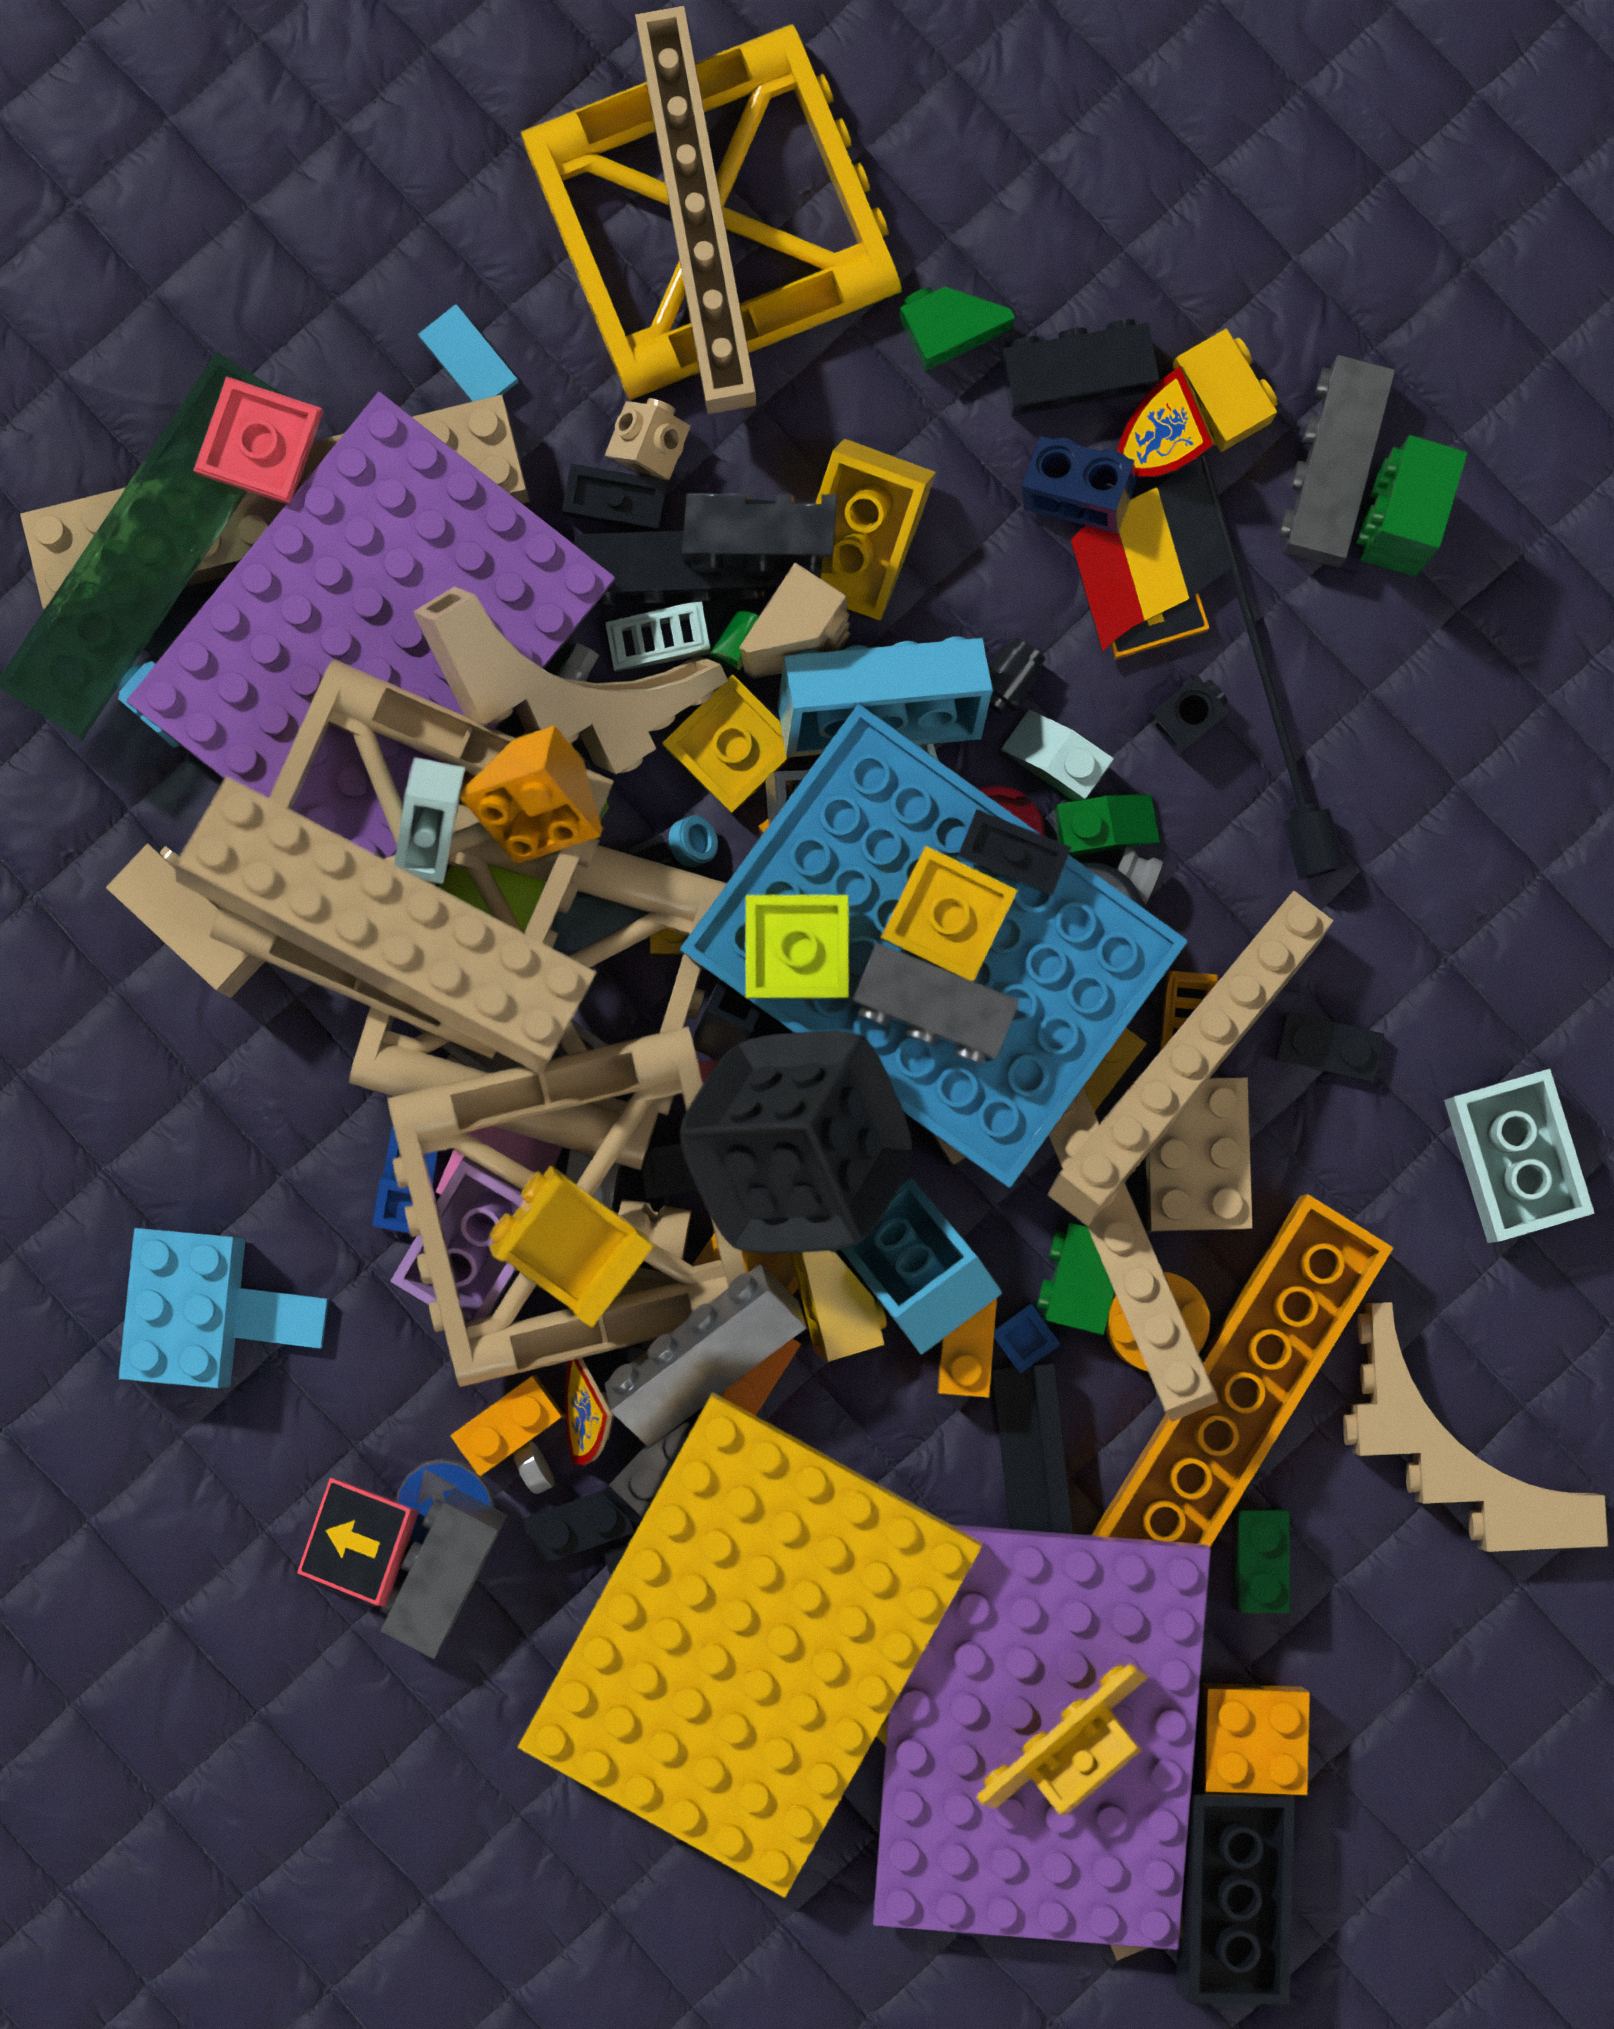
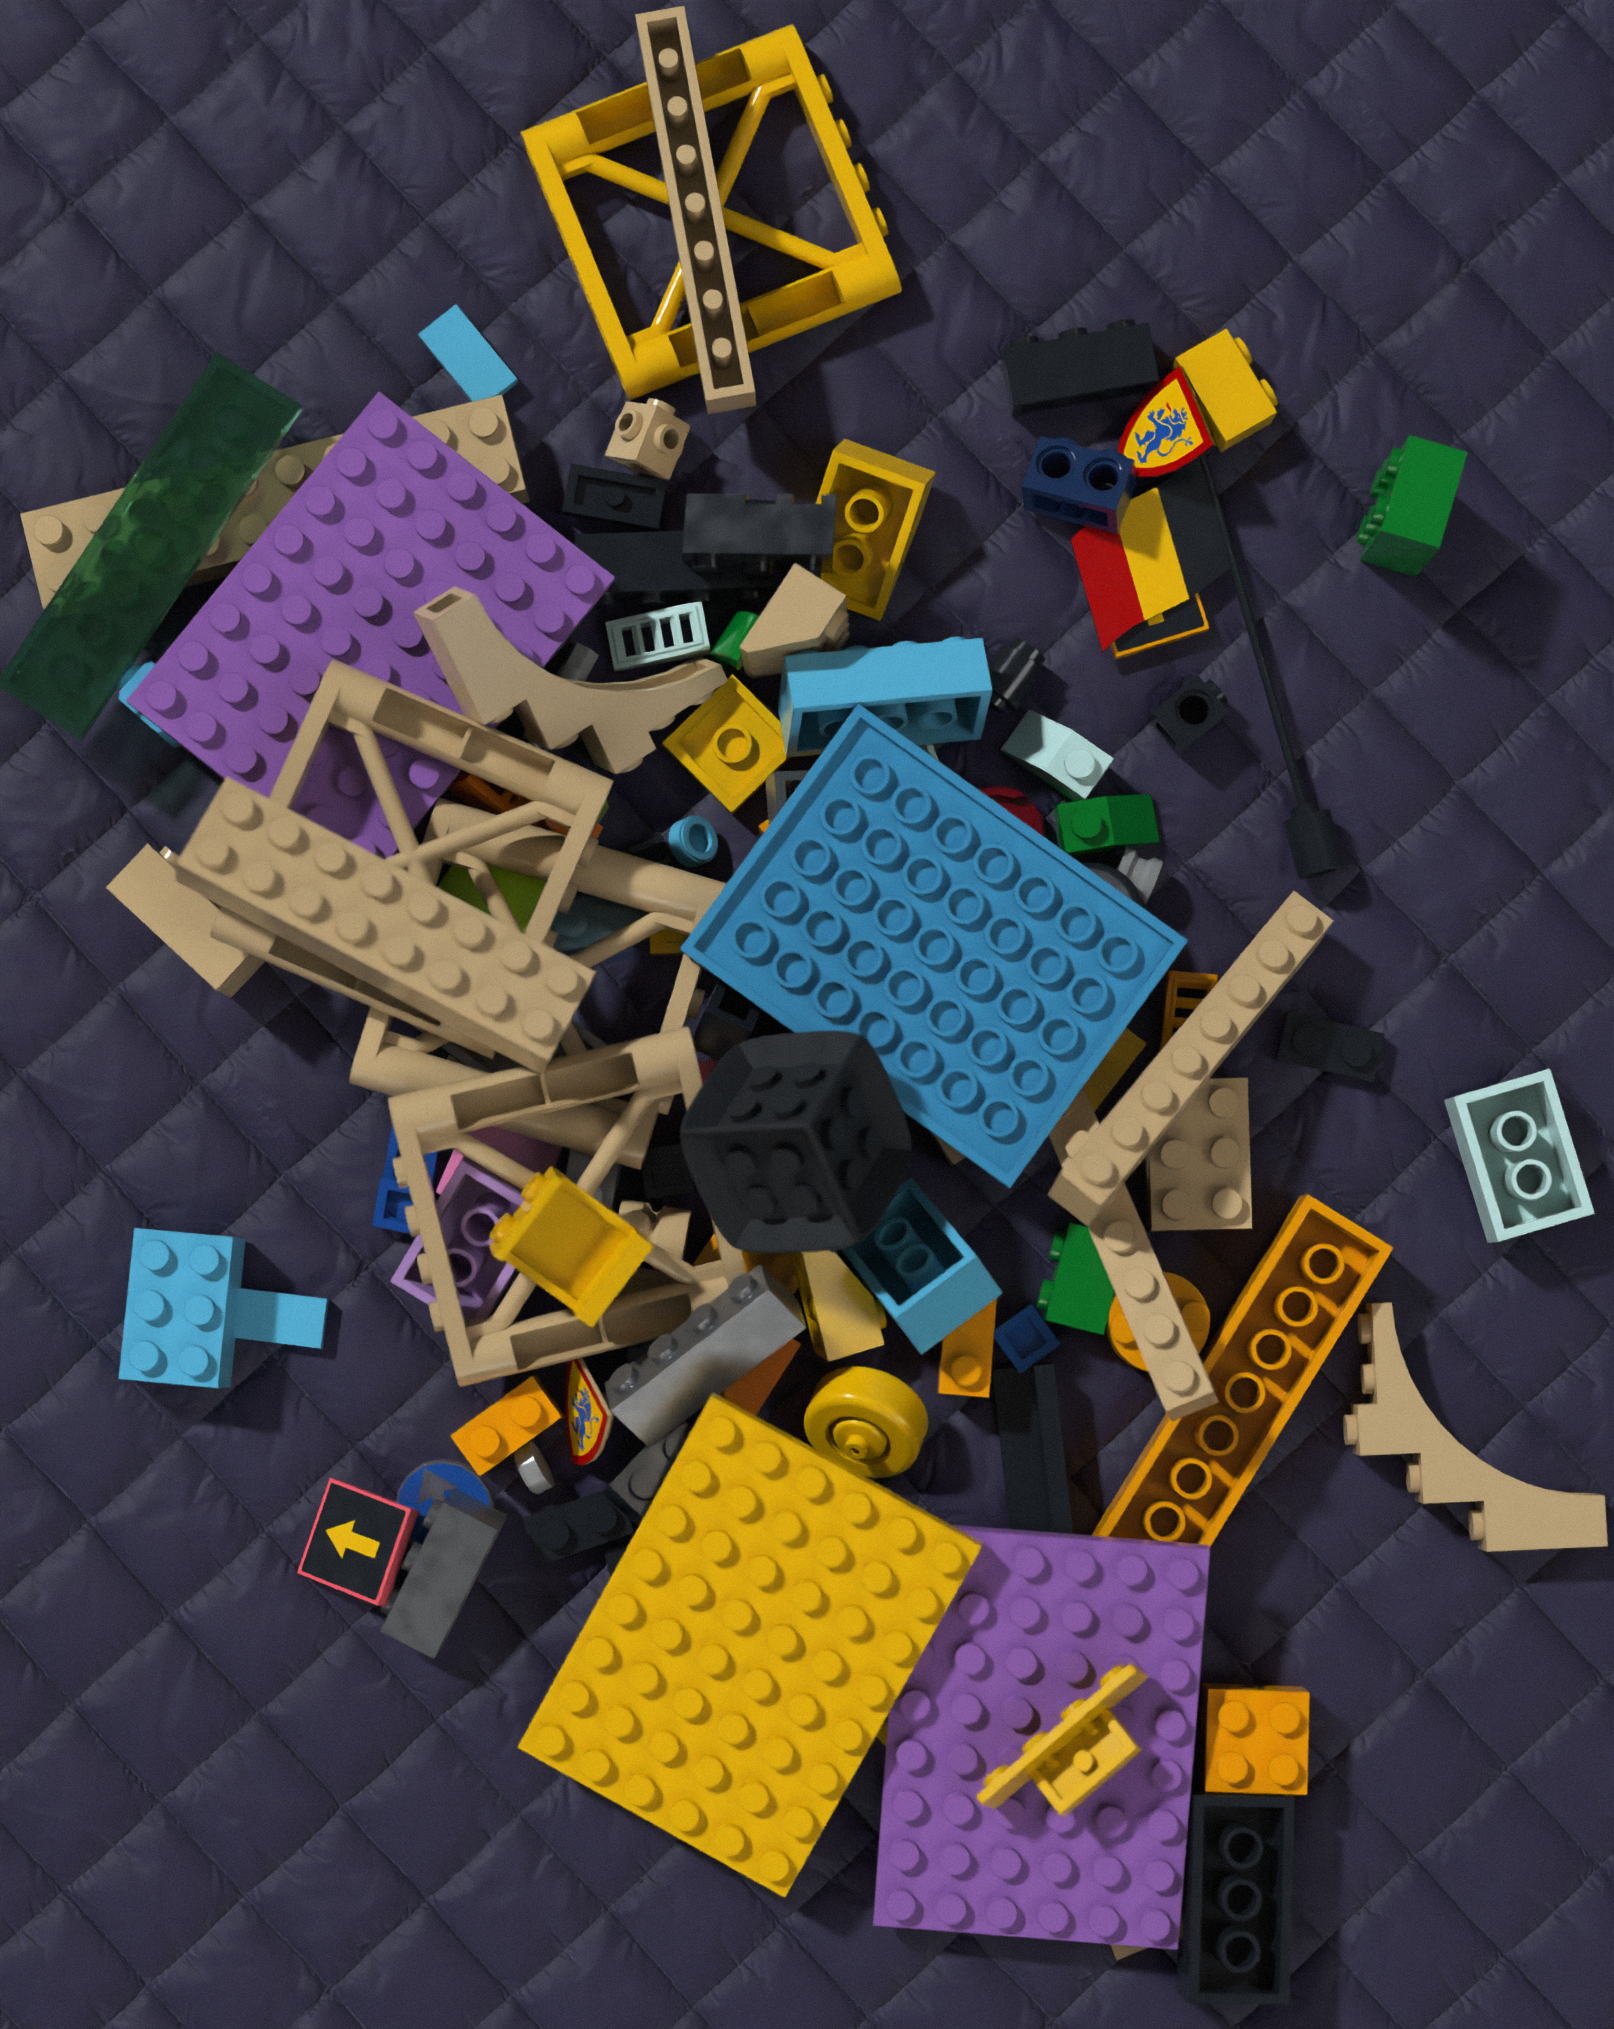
coral tile [193,377,323,504] -> none
light aqua slope [394,758,465,884] -> none
light orange slope [459,725,602,865] -> none
neon yellow plate [746,895,848,999] -> none
flat silver brick [852,943,1020,1065] -> none
yellow plate [880,846,1018,981] -> none
green slope [899,286,1015,371] -> none
black plate [957,809,1072,896] -> none
dark green brick [1232,1508,1290,1613] -> none
flat silver brick [1278,355,1395,568] -> none
none -> yellow wheel [804,1366,928,1478]

